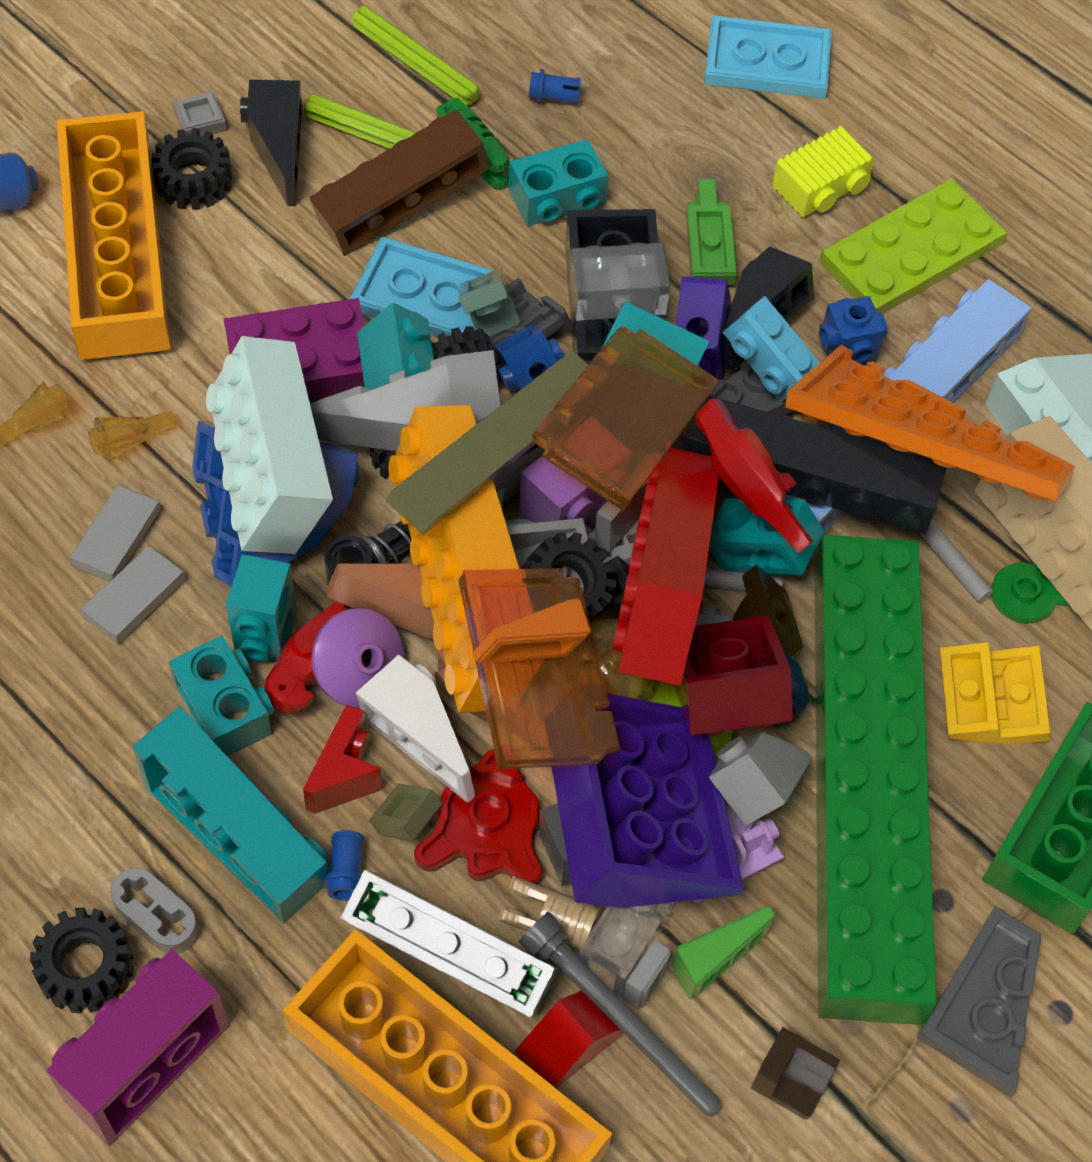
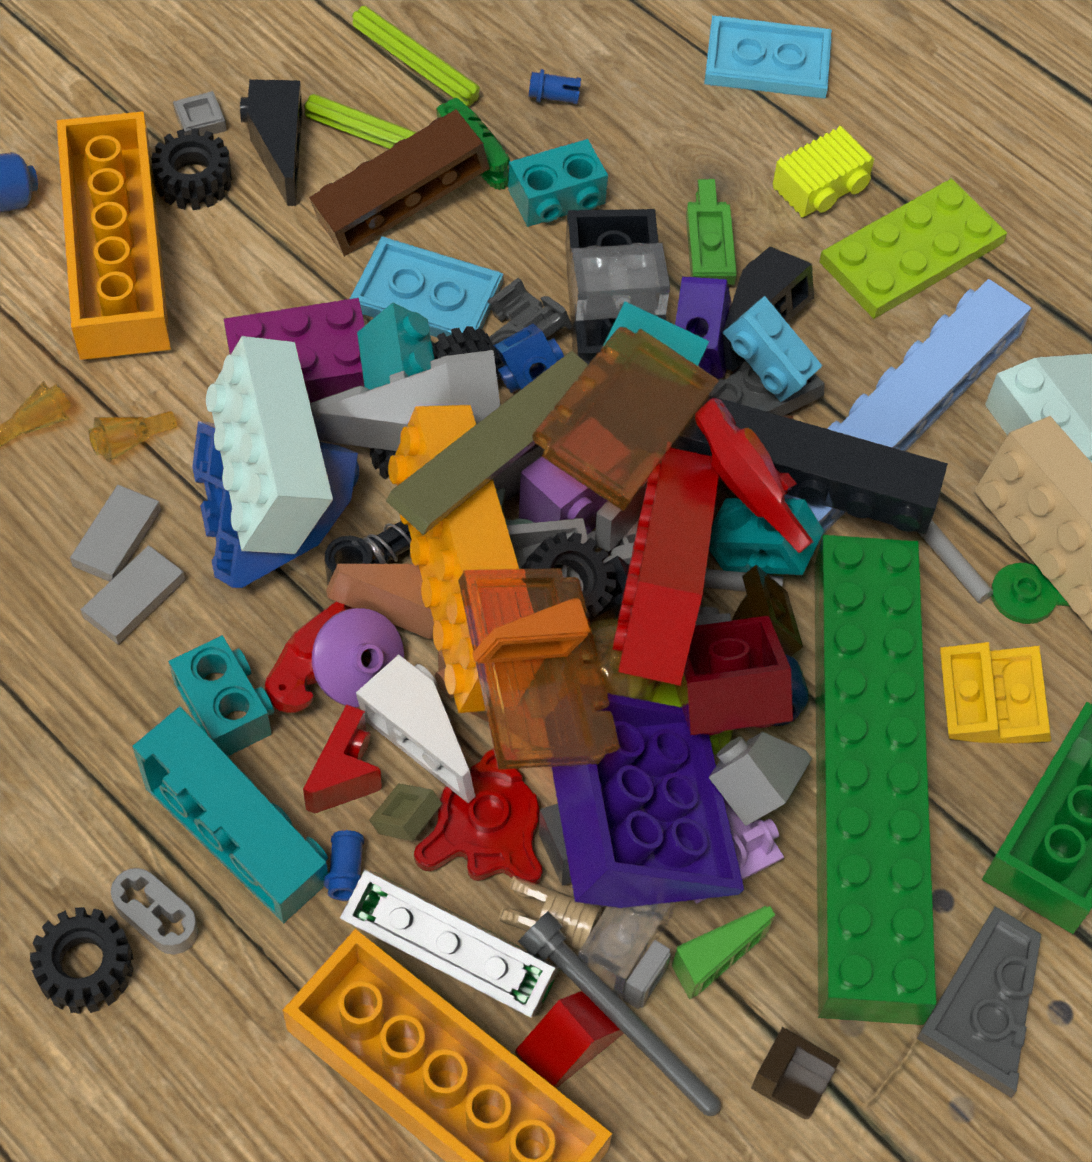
magenta brick [46,949,229,1147] -> none
teal brick [226,554,297,662] -> none
sand green slope [459,268,520,336] -> none
orange wing [785,345,1075,501] -> none
blue brick [819,296,887,365] -> none

